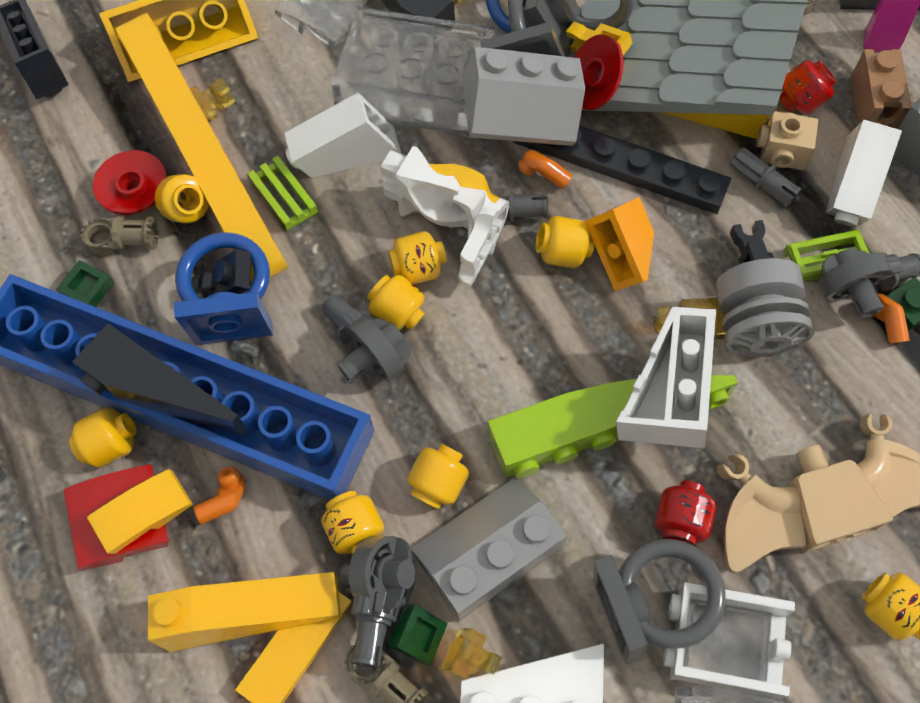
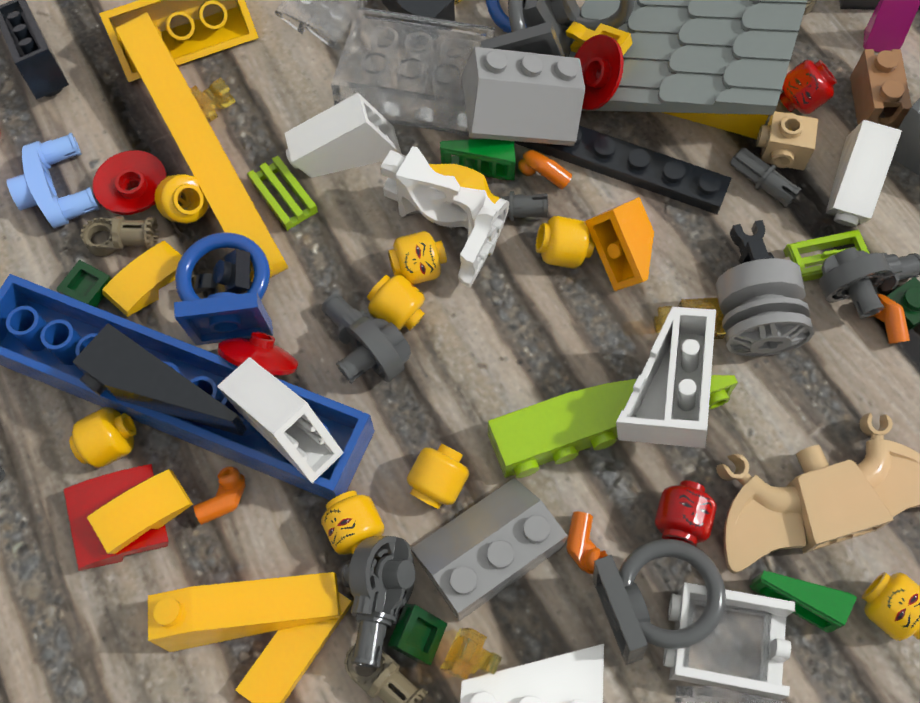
none -> light blue connector [6,133,100,229]
none -> yellow slope [102,240,182,317]
none -> red dish [217,332,298,375]
none -> white slope [217,357,344,483]
none -> green slope [440,139,515,180]
none -> orange arm [566,511,608,574]
none -> green slope [749,570,857,633]

